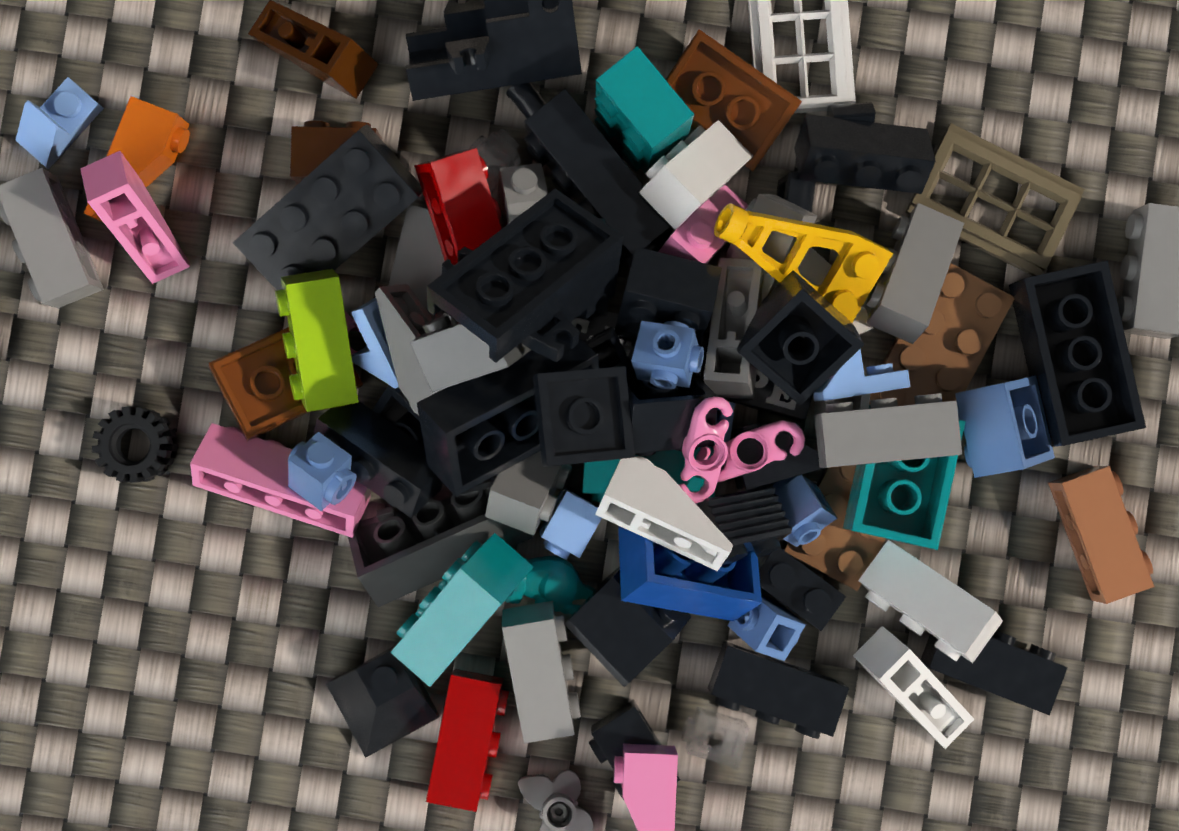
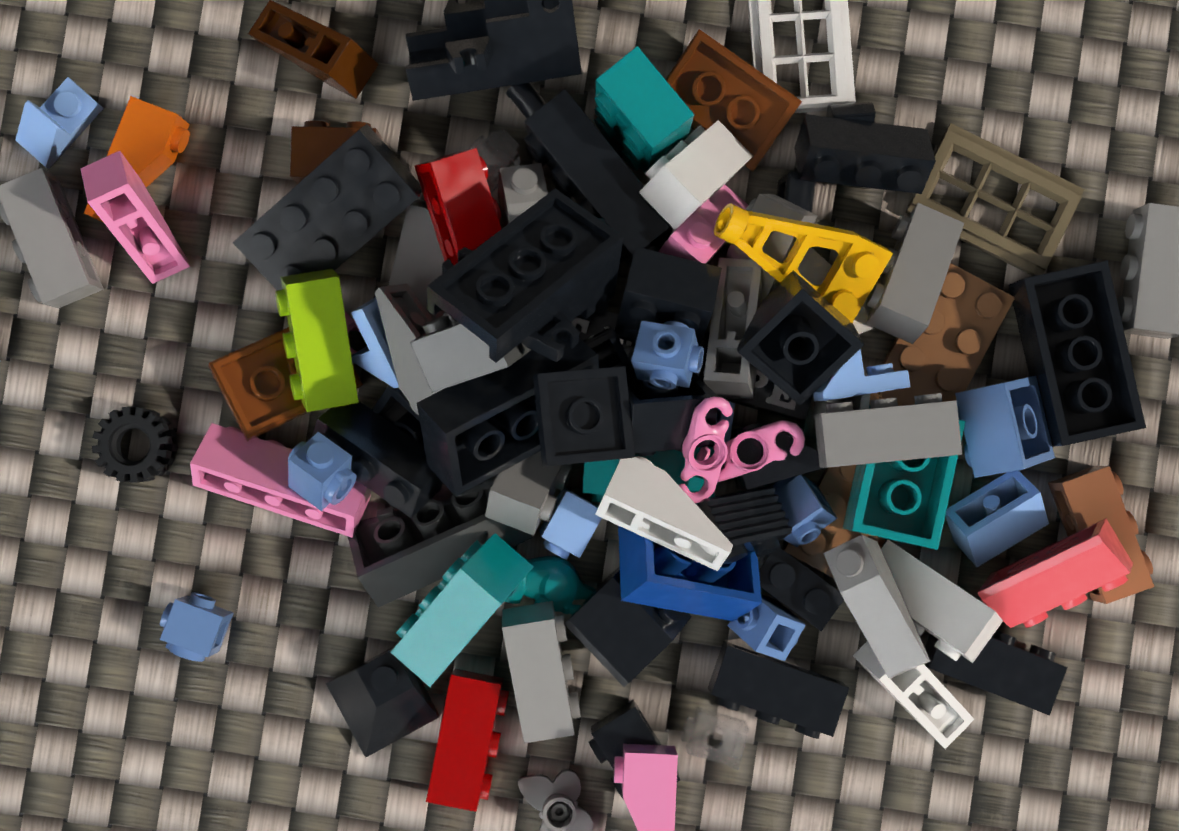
none -> medium blue brick [160,592,234,662]
none -> light grey slope [823,535,930,678]
none -> light blue brick [945,470,1049,567]
none -> coral slope [977,518,1133,628]

